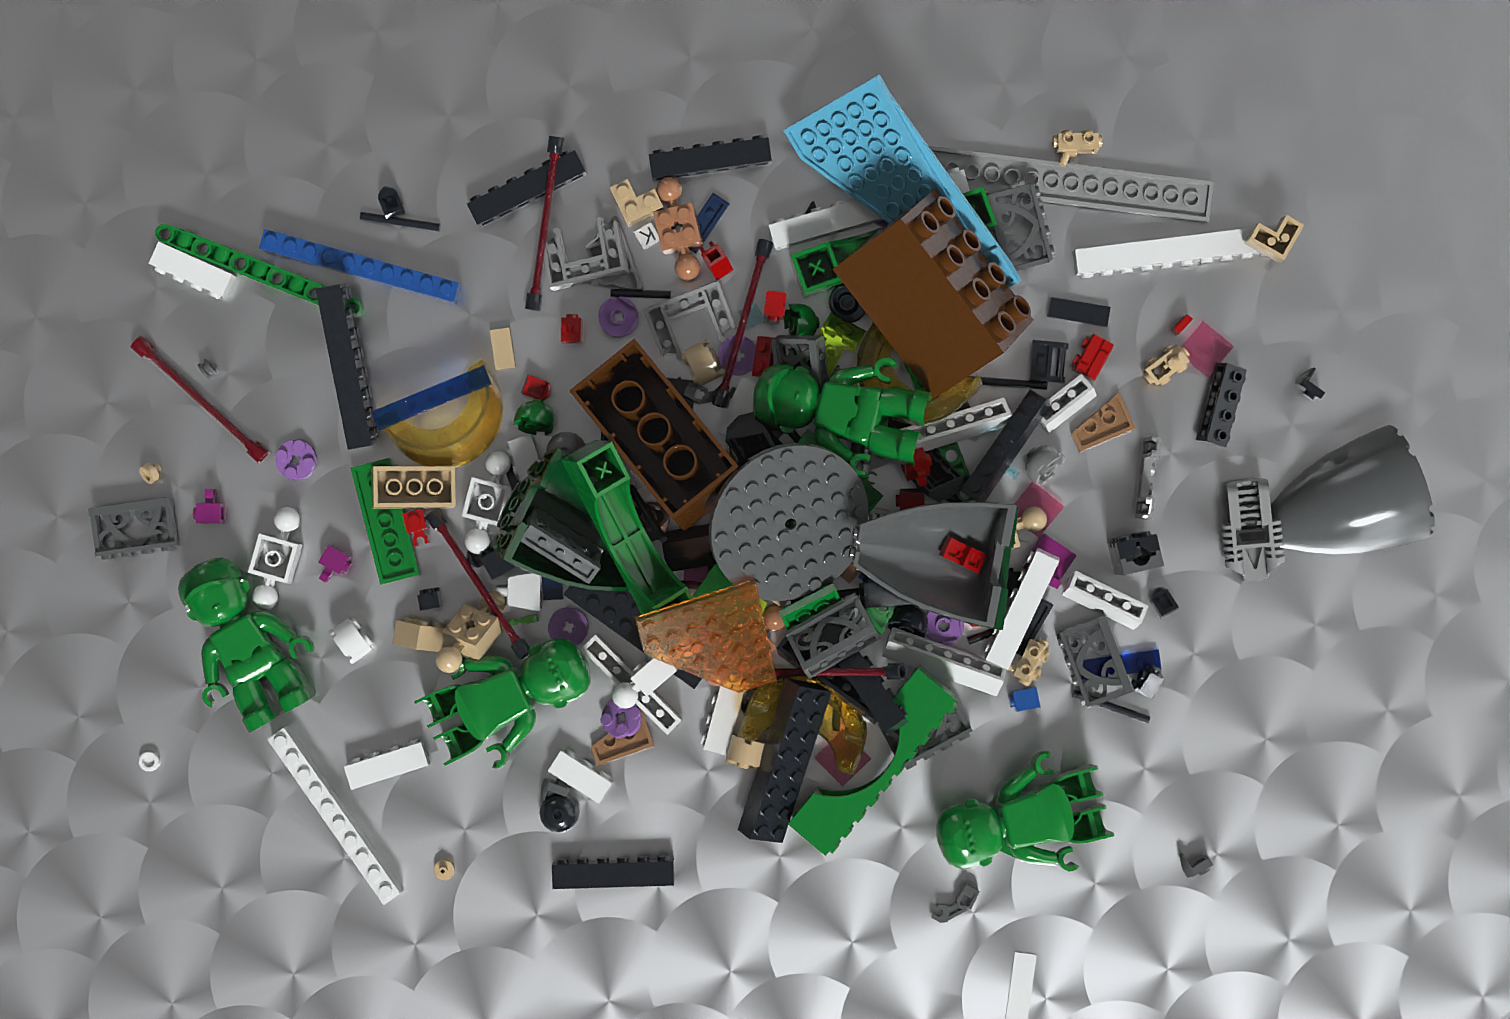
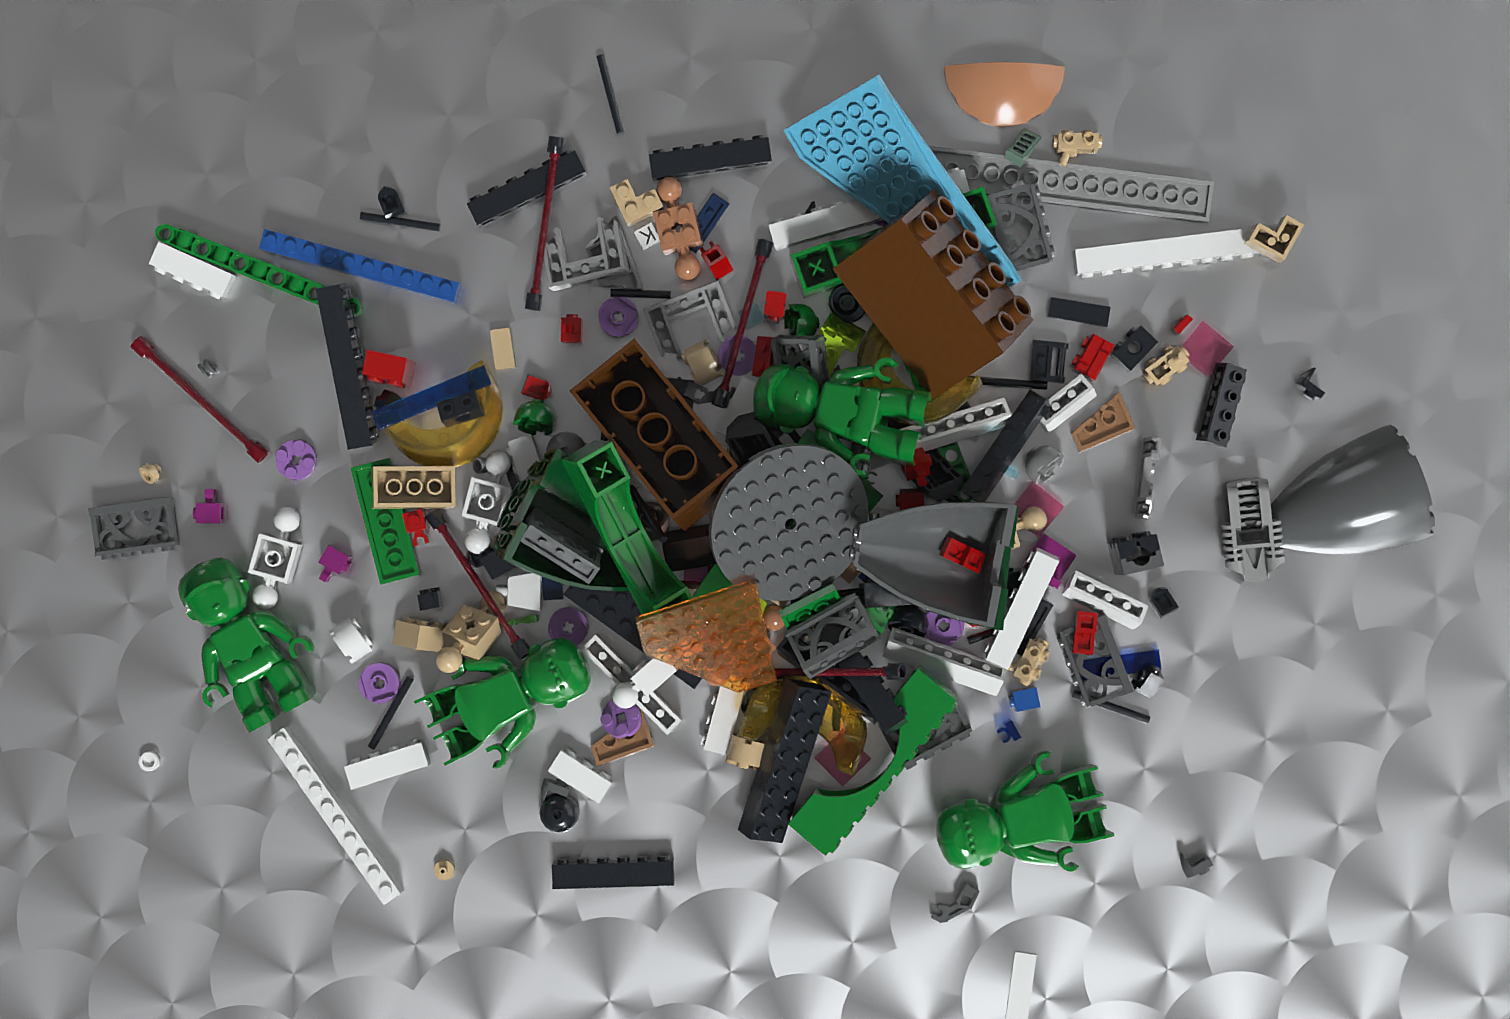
none -> medium lavender plate [359,663,400,703]
none -> red brick [362,350,416,389]
none -> black bar [368,676,414,750]
none -> black plate [374,389,406,418]
none -> black brick [436,390,486,428]
none -> light grey hinge [473,457,487,474]
none -> black bar [596,54,624,134]
none -> nougat brick [944,62,1065,127]
none -> clear blue tile [996,718,1022,743]
none -> sand green slope [1004,128,1042,167]
none -> red slope [1072,611,1098,655]
none -> black brick [1111,325,1158,373]

